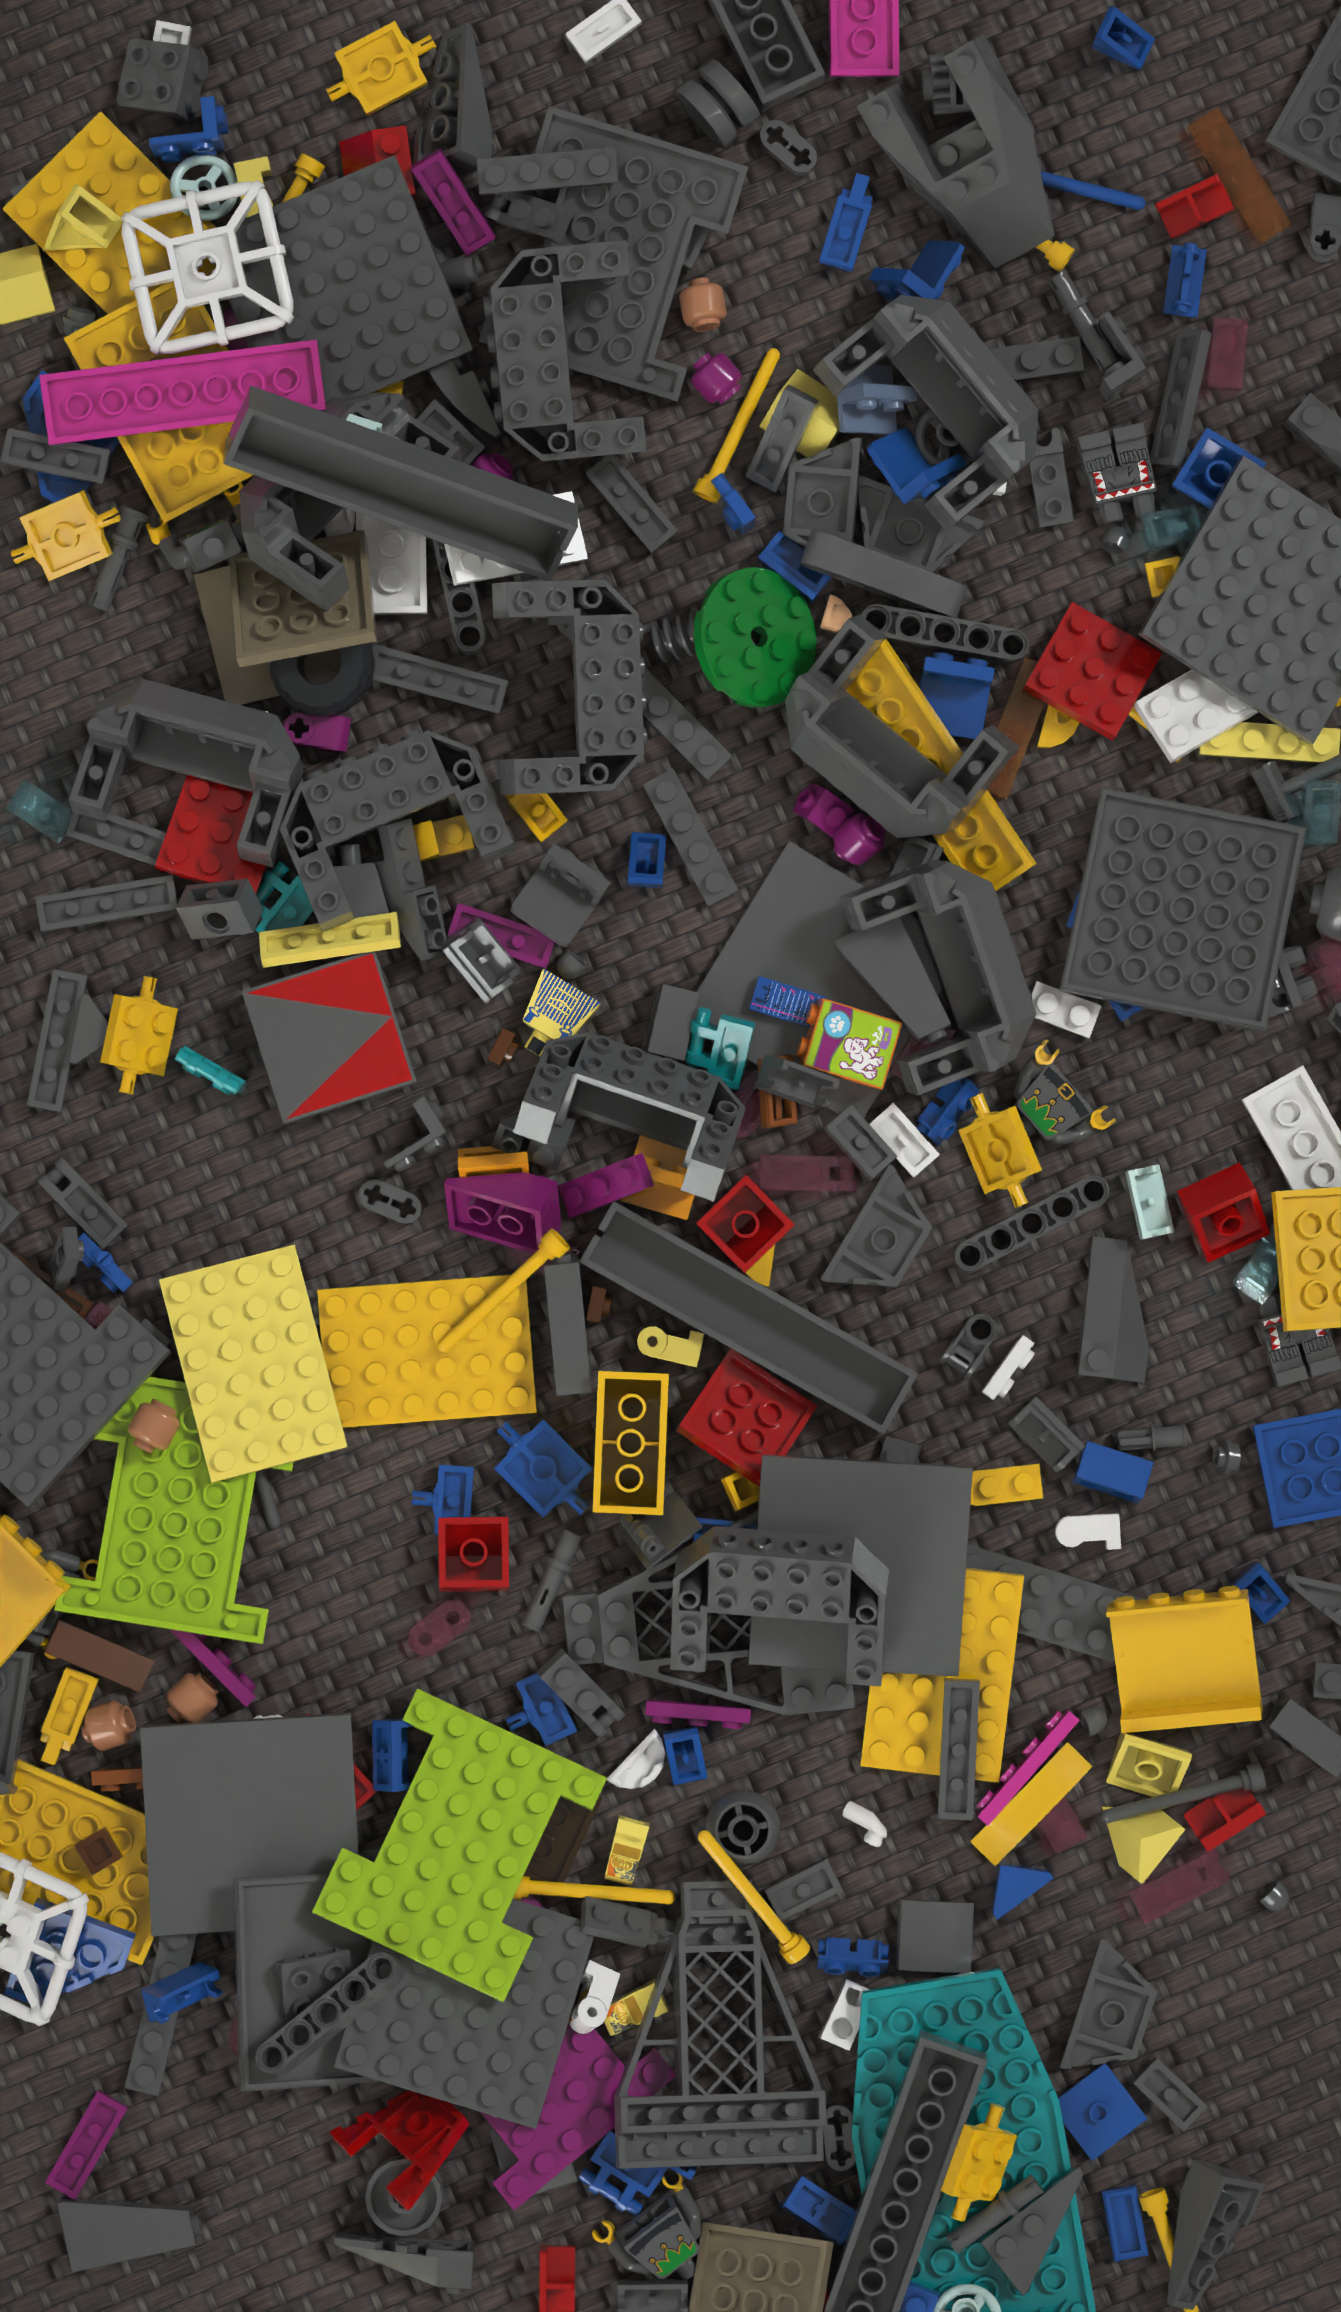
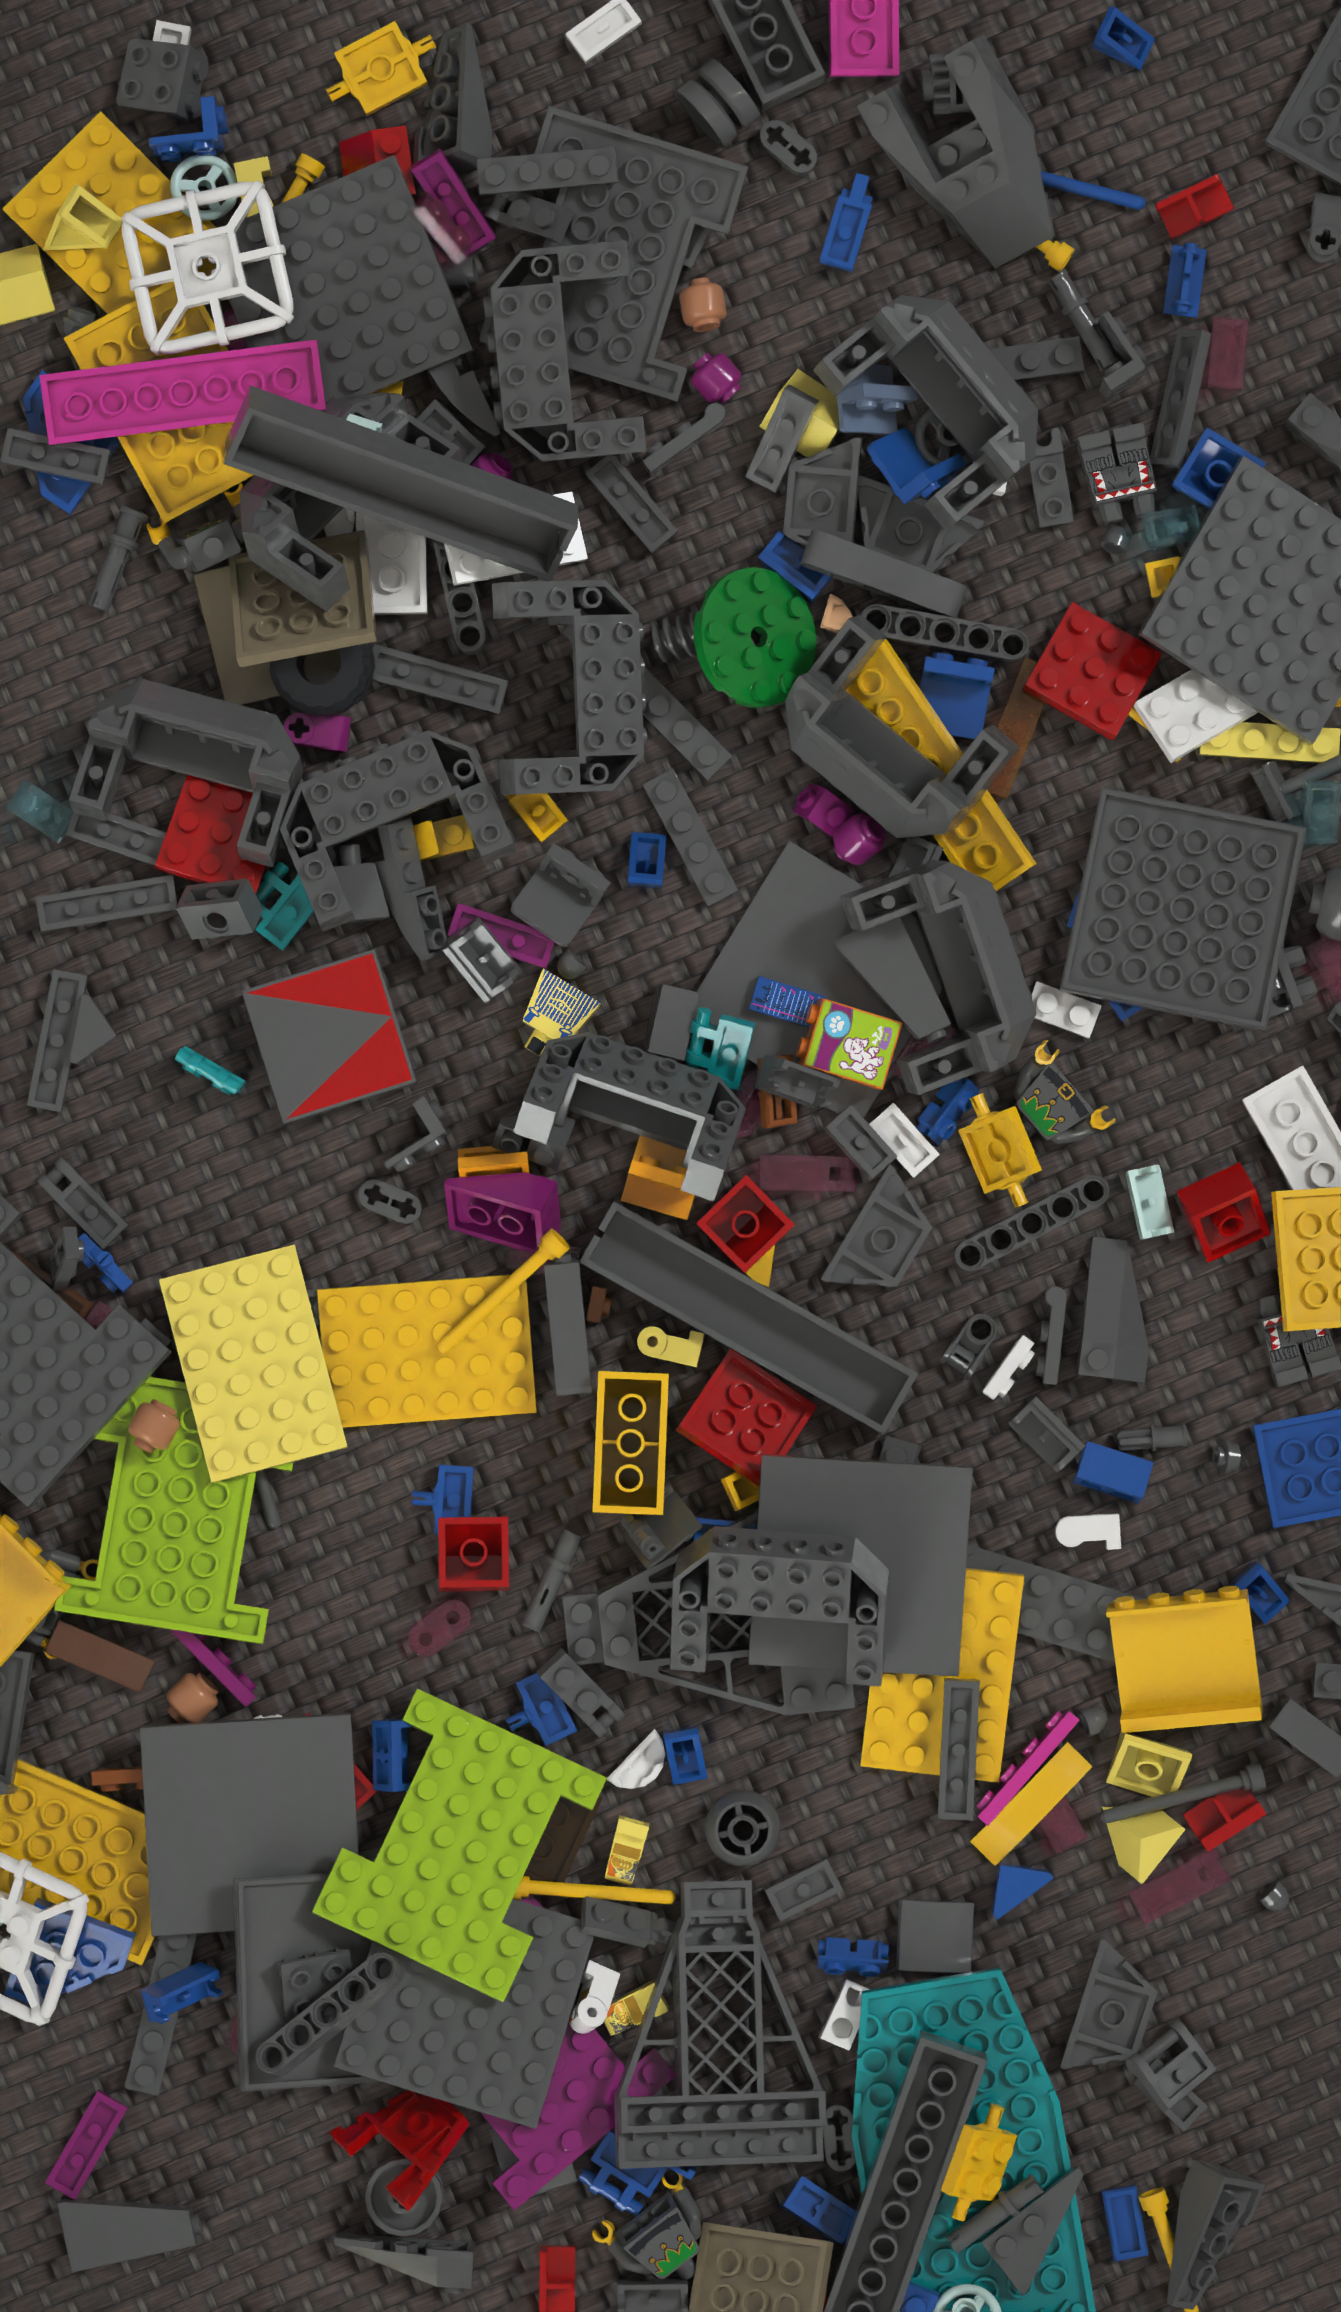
yellow plate [11,490,121,581] -> none
yellow hinge [40,1666,99,1765] -> none
reddish brown plate [74,1826,124,1875] -> none
nougat head [81,1701,136,1751] -> none
yellow plate [100,976,178,1095] -> none
light yellow plate [259,912,401,968] -> none
reddish brown plate [488,1028,519,1067] -> none
blue plate [494,1419,592,1518] -> none
magenta plate [558,1153,654,1218] -> none
magenta plate [645,1699,751,1729] -> none
yellow piece [693,348,780,503] -> none
yellow piece [698,1830,810,1964] -> none
blue plate [711,473,756,535] -> none
white arm [842,1801,887,1847] -> none
blue bracket [868,240,965,301] -> none
yellow hinge [970,1464,1043,1506] -> none
yellow plate [1037,705,1080,748] -> none
blue plate [1058,2063,1148,2161] -> none
clear orange plate [1187,107,1291,244] -> none
clear light blue slope [1233,1238,1279,1305] -> none
none -> clear pink plate [412,192,472,265]
none -> dark grey plate [643,403,725,477]
none -> dark grey plate [1036,1287,1067,1385]
none -> dark grey plate [1126,2020,1217,2112]

